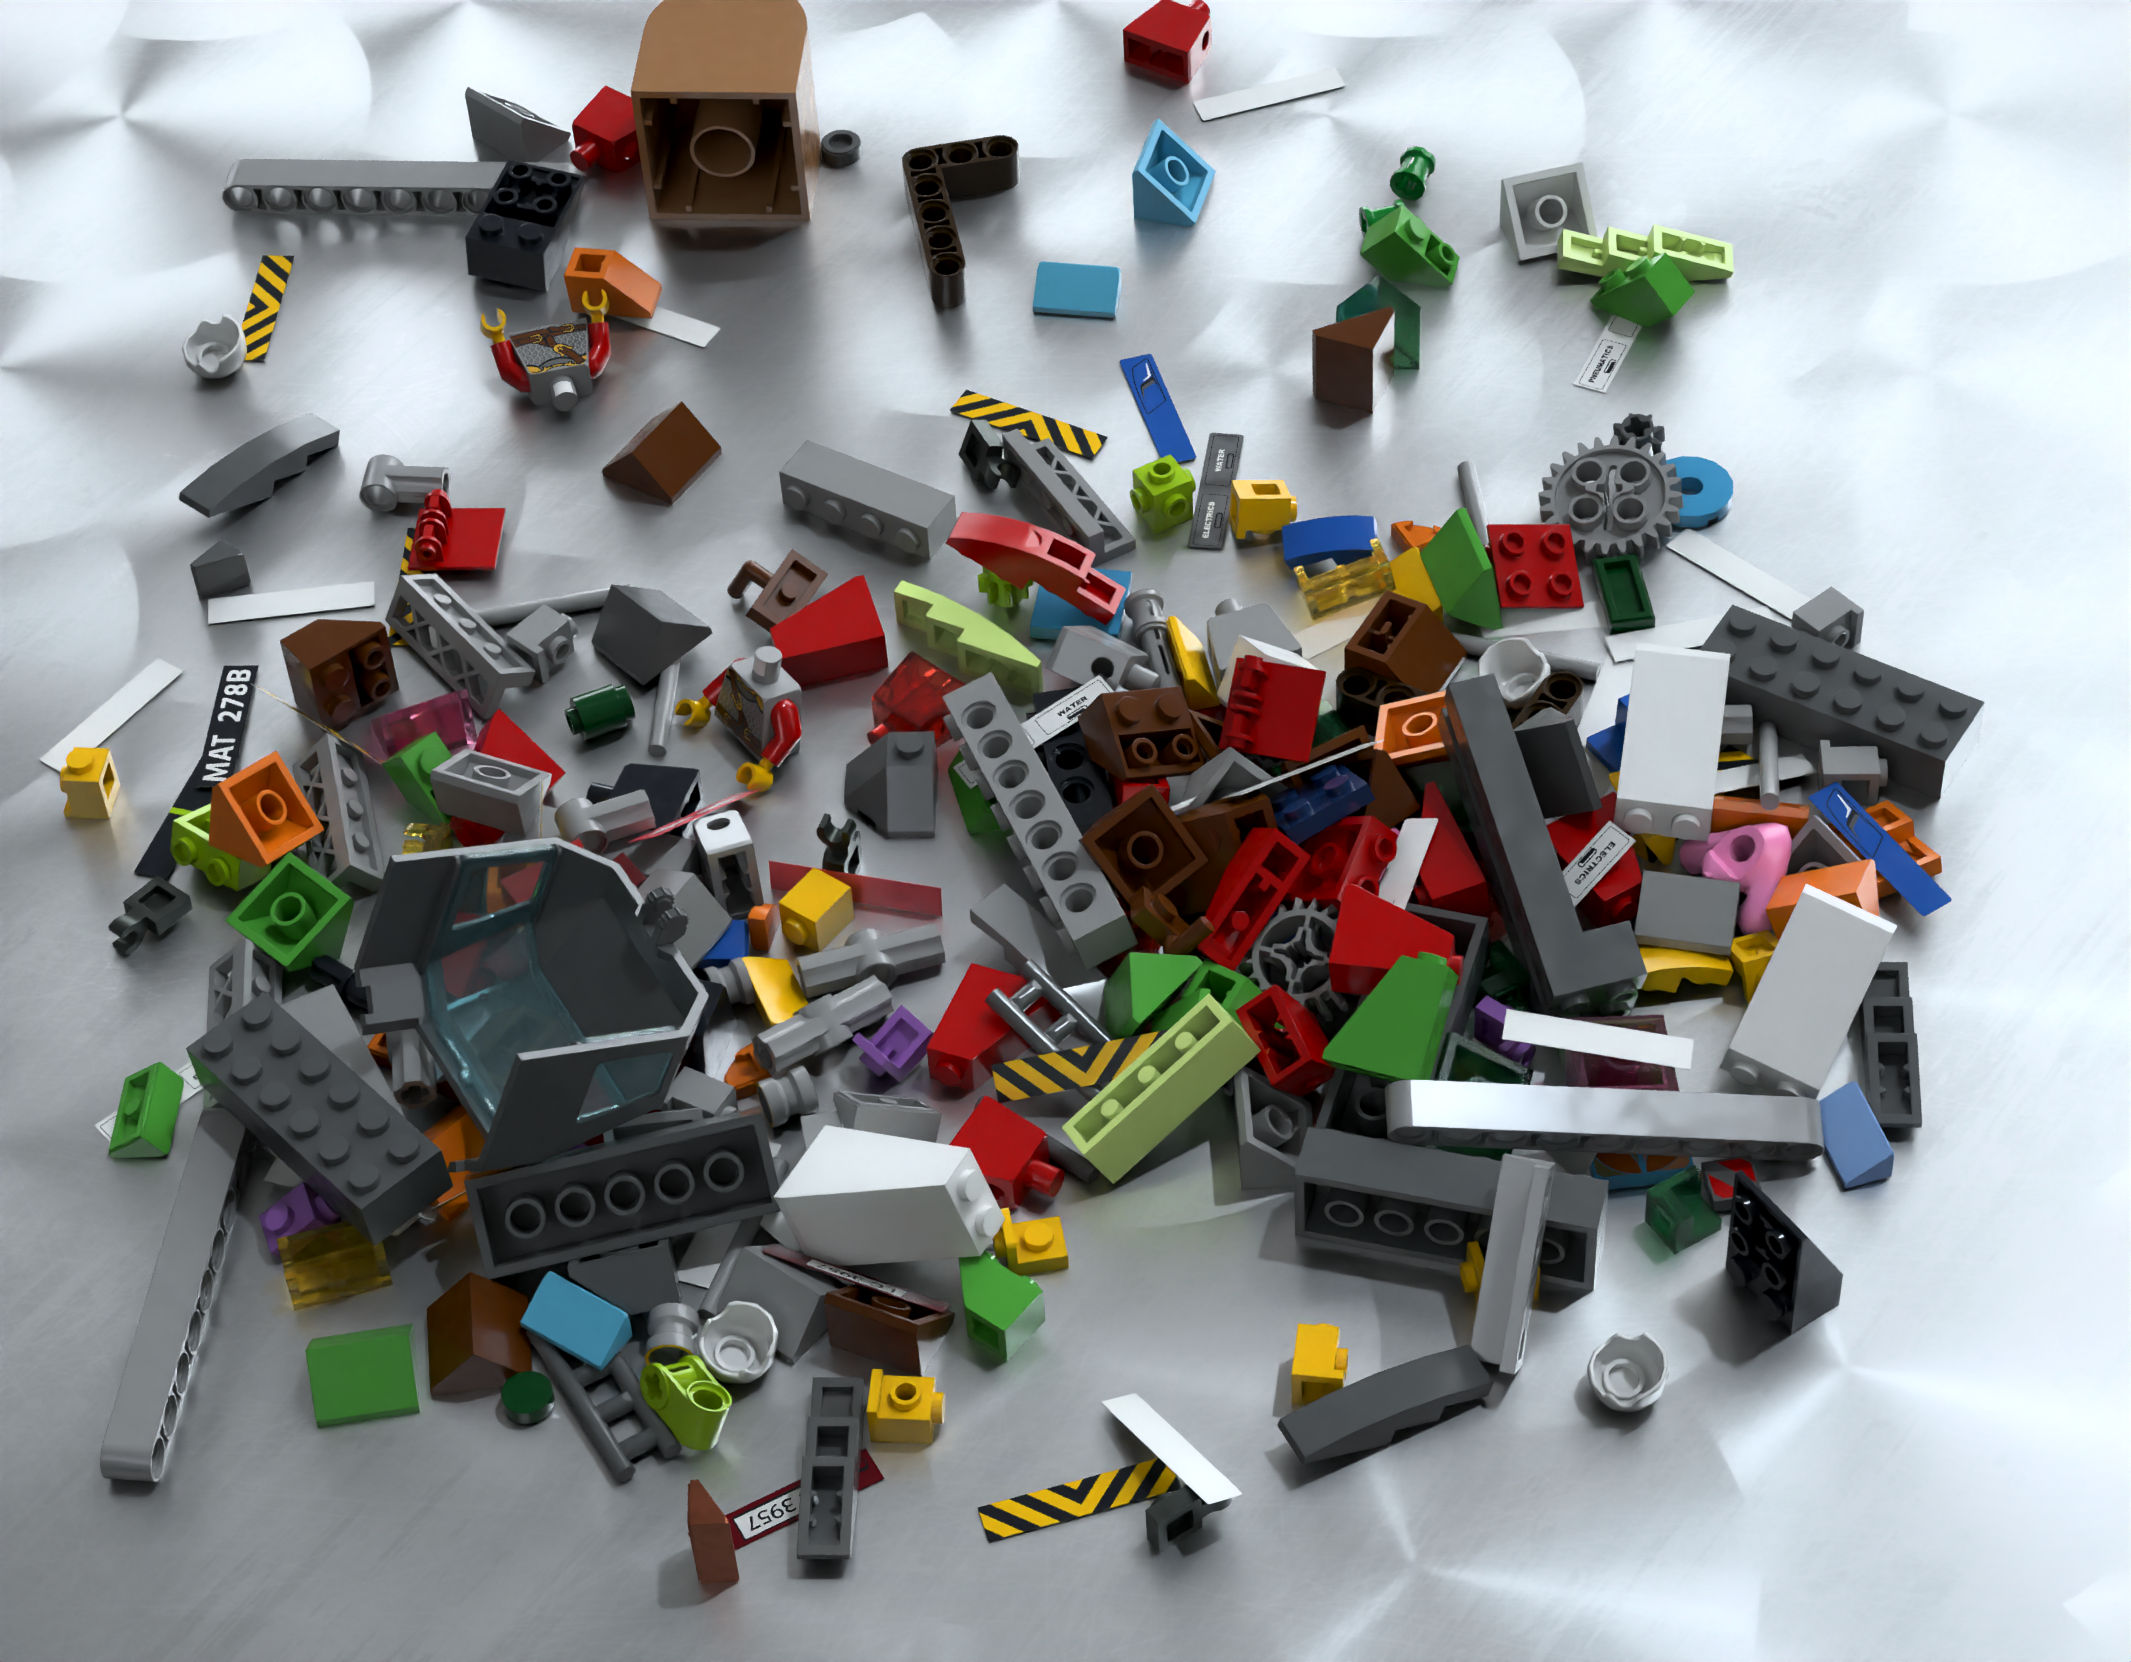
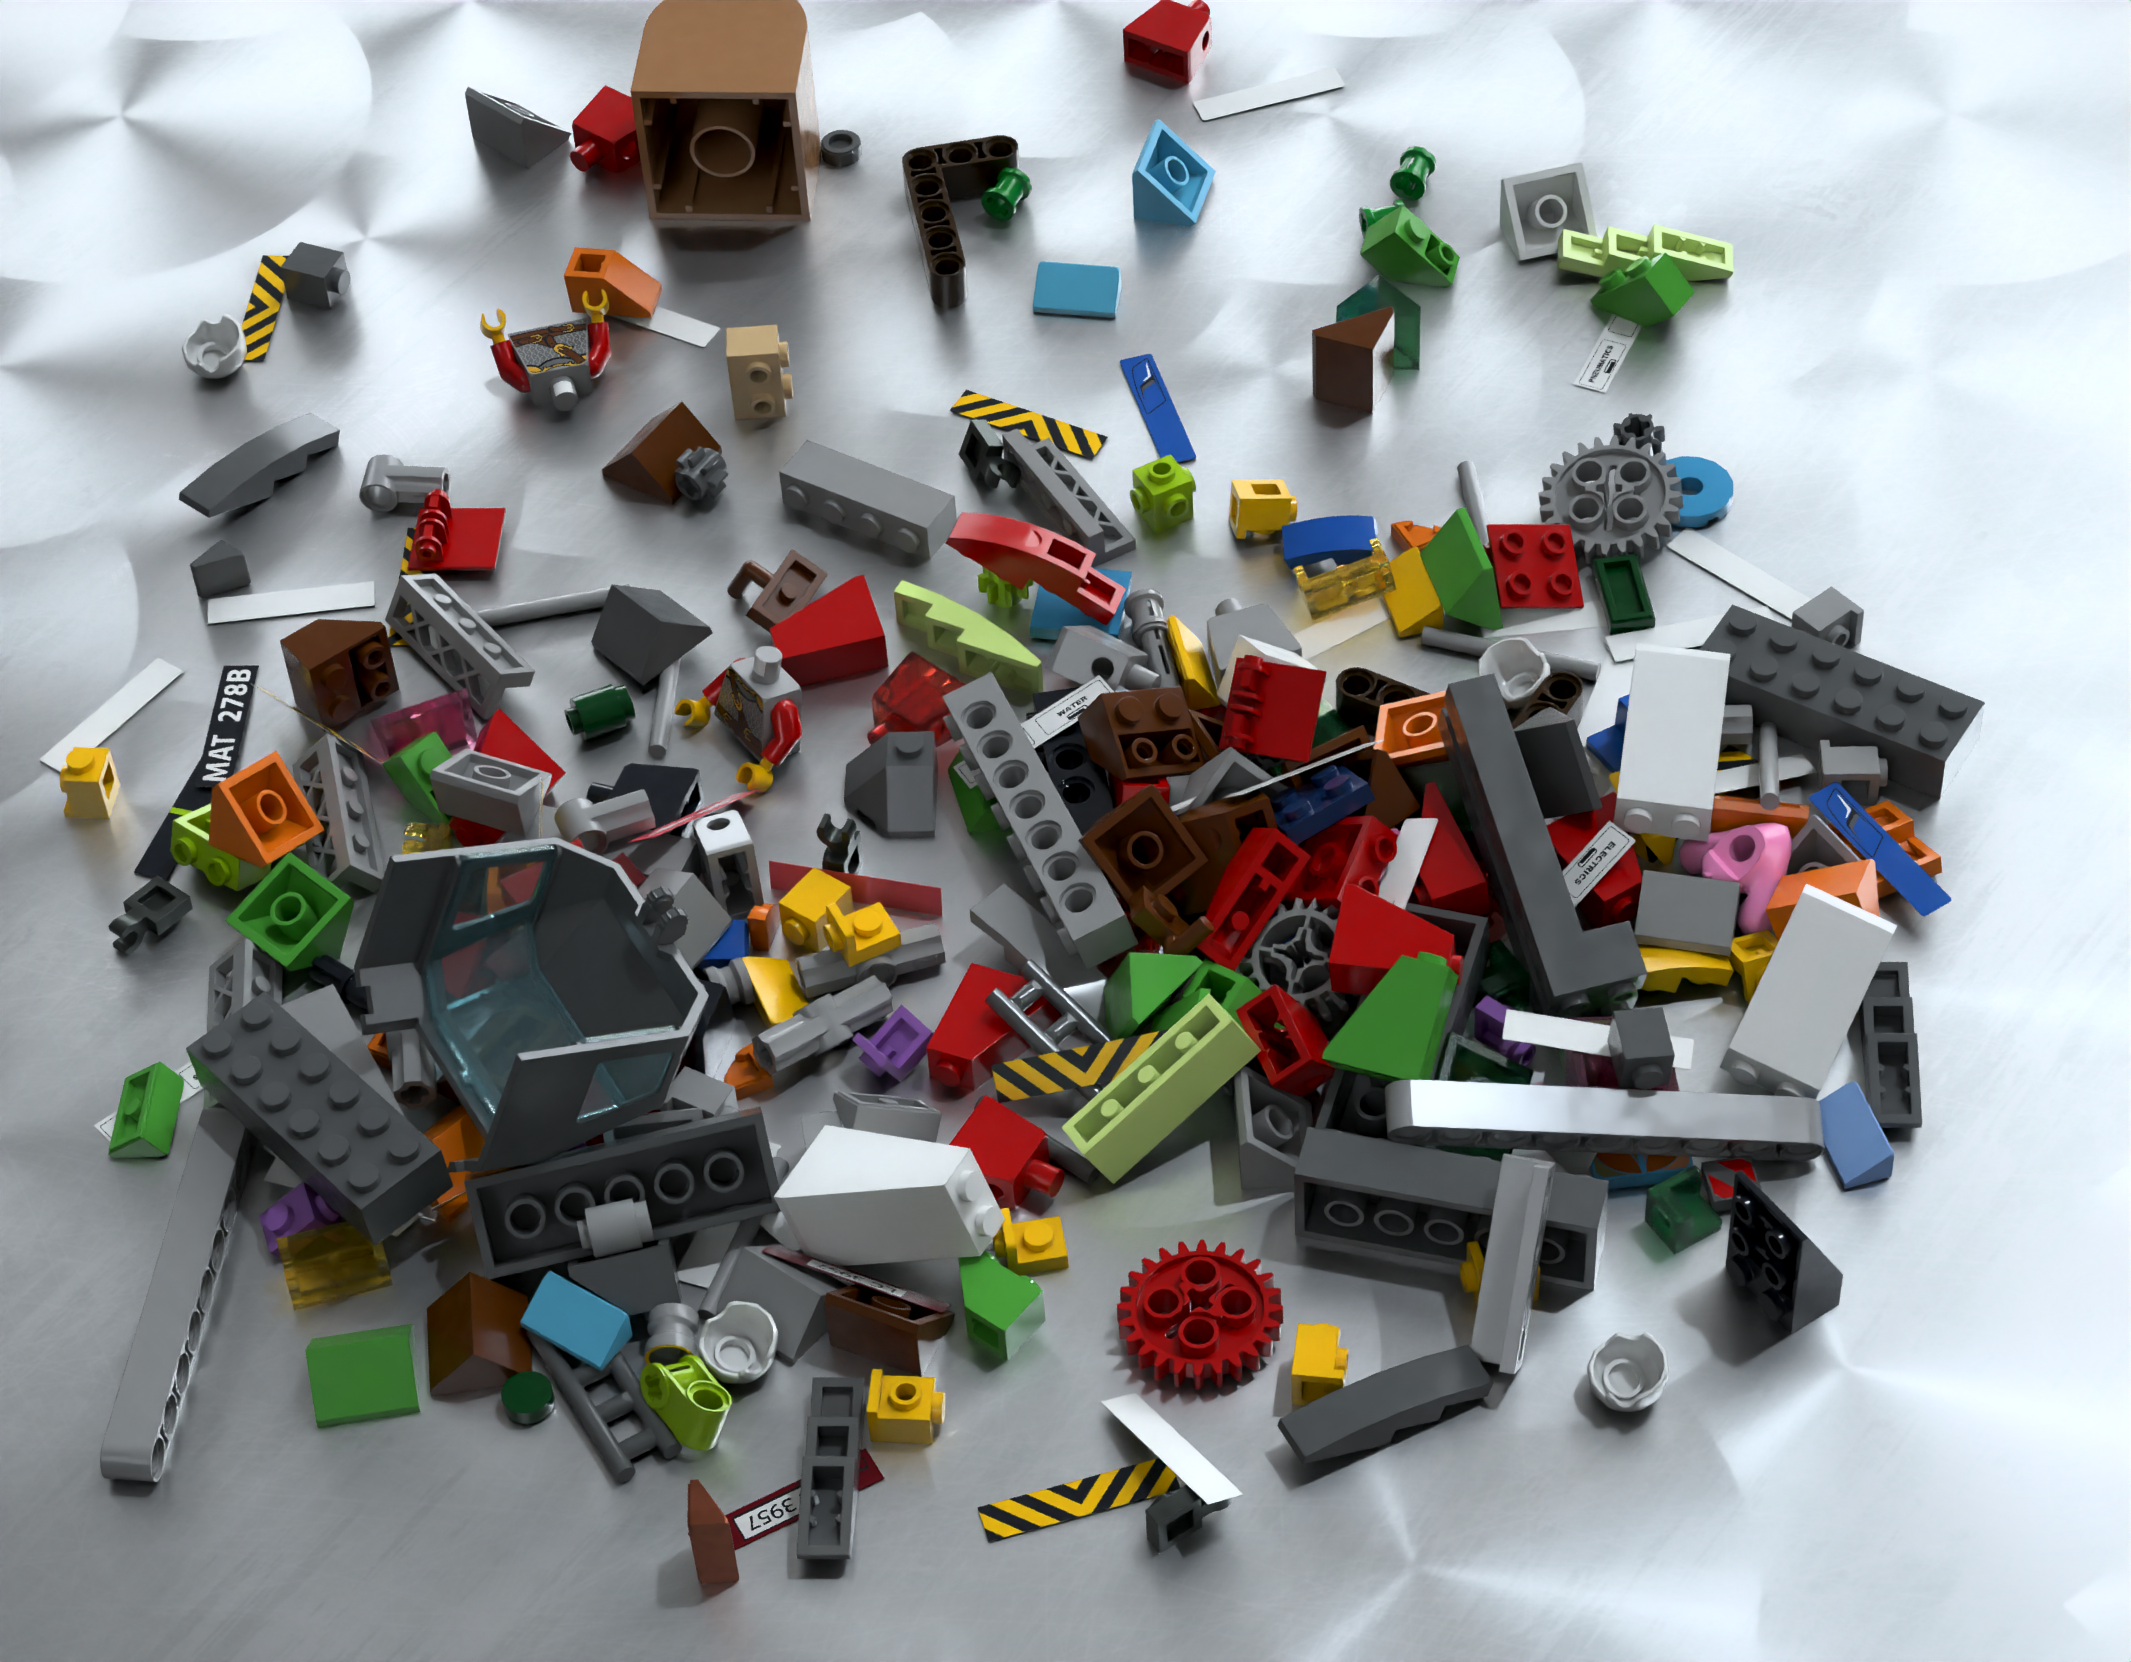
light grey beam [222,159,582,216] -> none
black slope [465,159,586,292] -> none
light grey brick [506,604,578,685] -> none
light grey wheel [756,1066,819,1128] -> none
flat silver sticker [1188,433,1244,549] -> none
reddish brown slope [1344,590,1467,694] -> none
none -> dark grey brick [280,242,350,309]
none -> light grey brick [577,1198,654,1259]
none -> dark grey gear [674,447,728,501]
none -> tan brick [726,325,793,420]
none -> yellow bracket [823,902,902,967]
none -> green bush [981,167,1032,221]
none -> red gear [1117,1240,1283,1390]
none -> dark grey brick [1607,1007,1675,1090]

